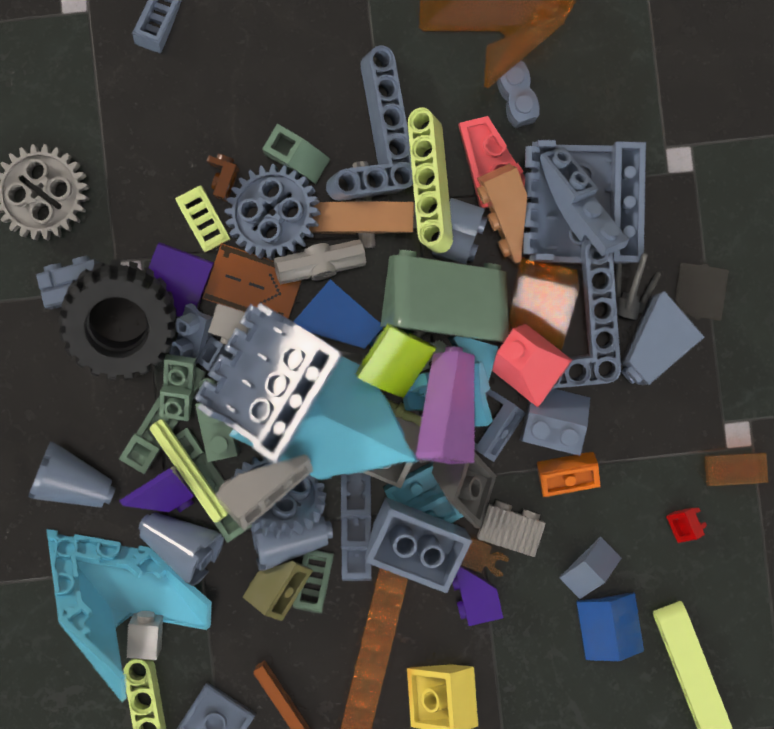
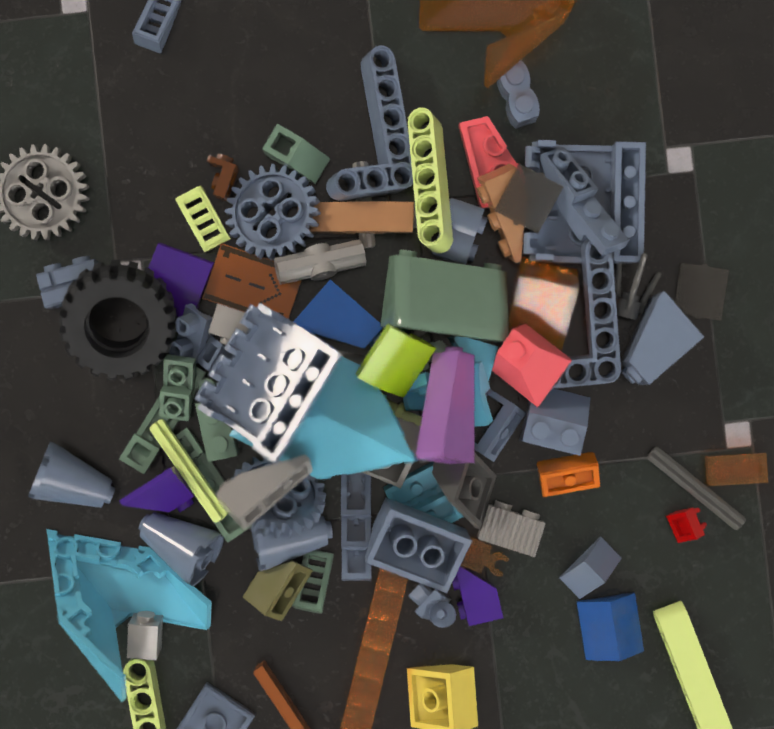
none -> sand blue hips [409,583,456,628]
none -> clear smoke piece [494,163,563,234]
none -> dark grey axle [647,447,746,530]

